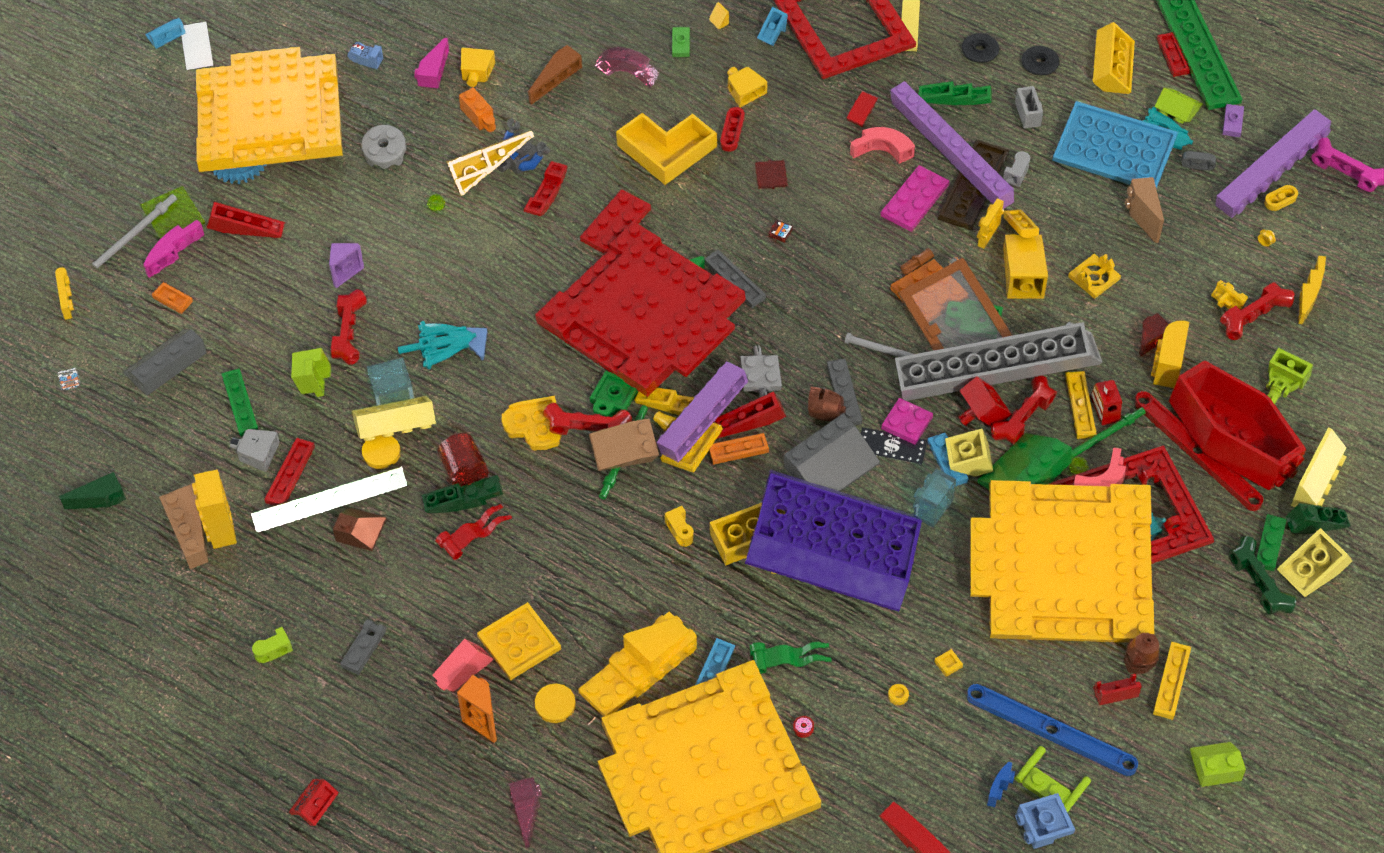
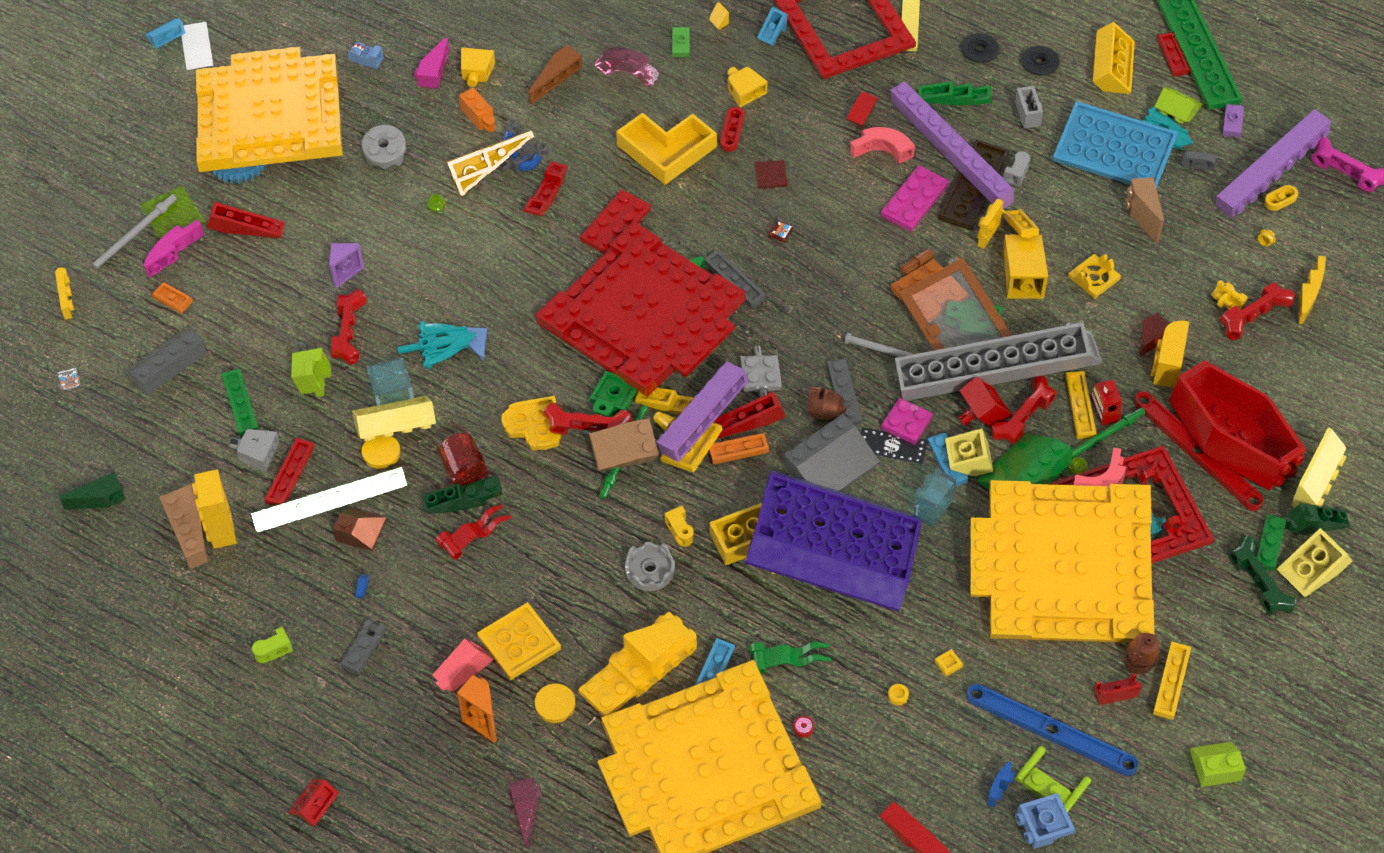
lime brick [1266,348,1313,404] -> none
none -> blue tile [355,574,369,599]
none -> light grey plate [625,542,675,591]

